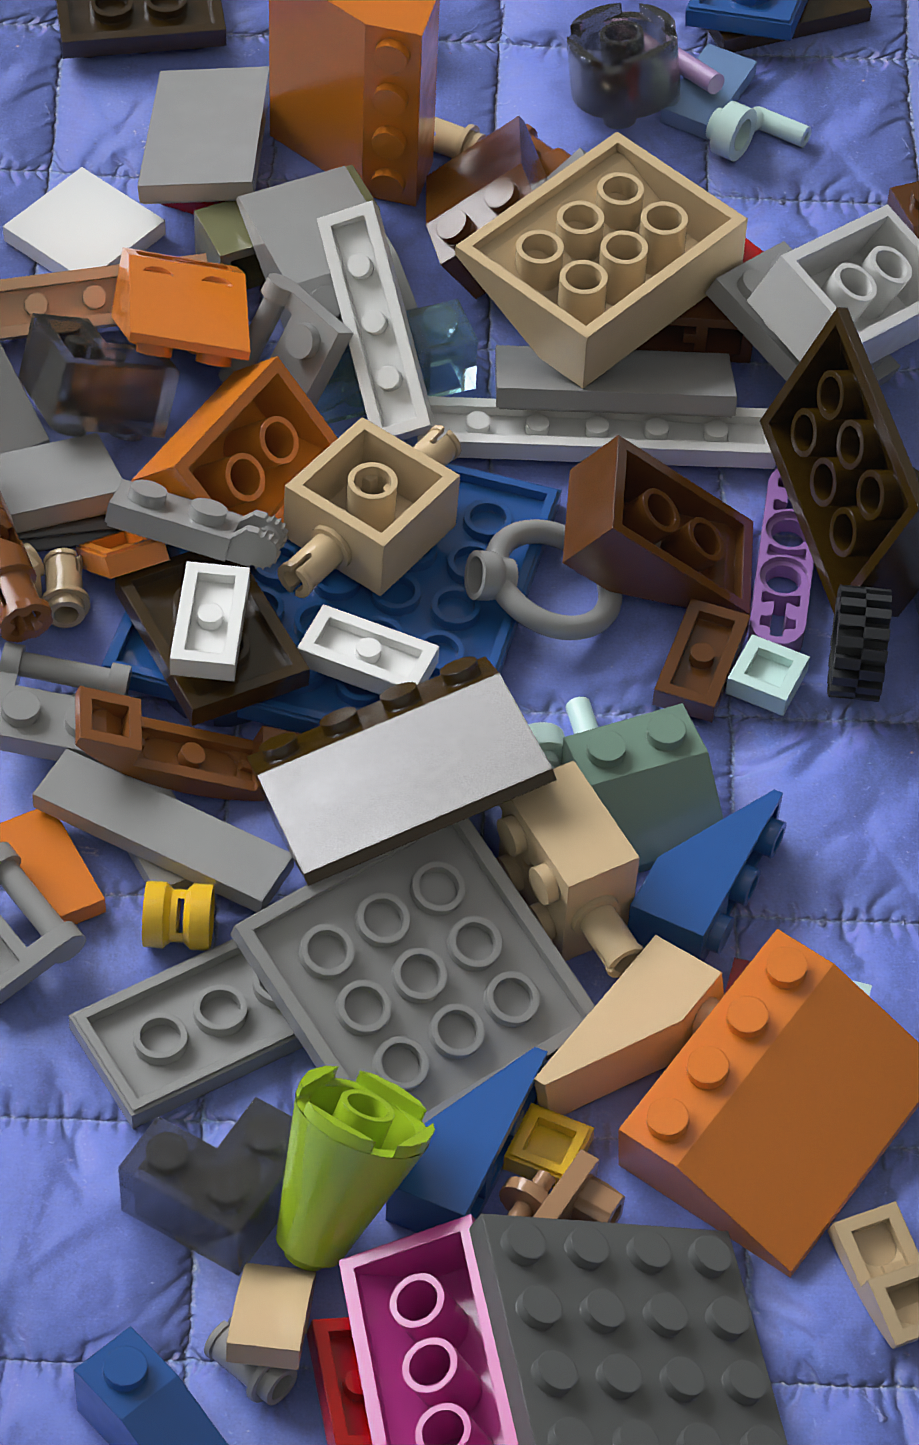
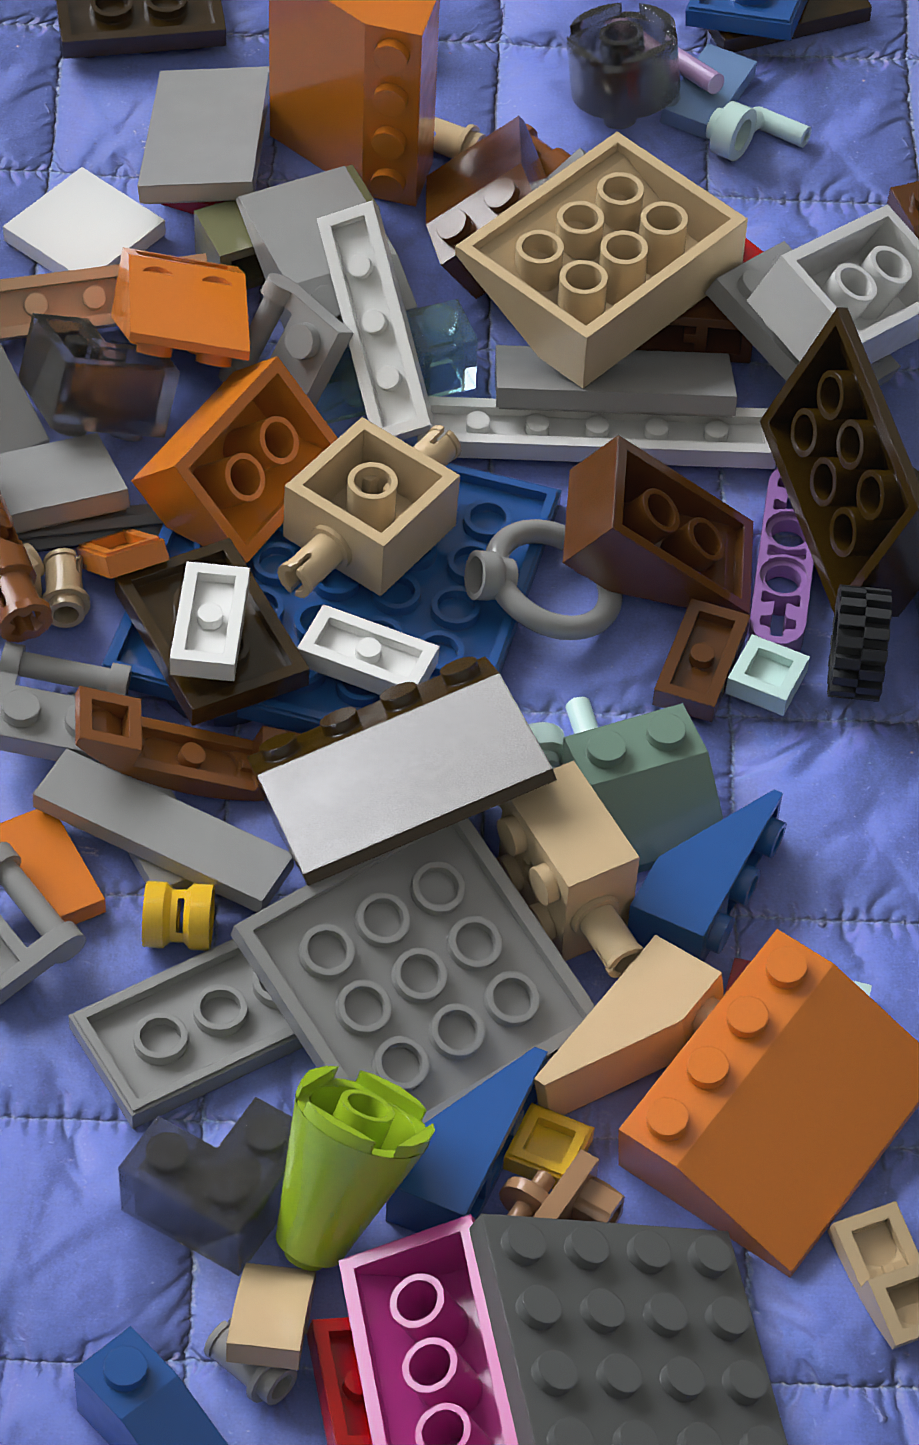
light grey hinge [104,479,289,570] -> none

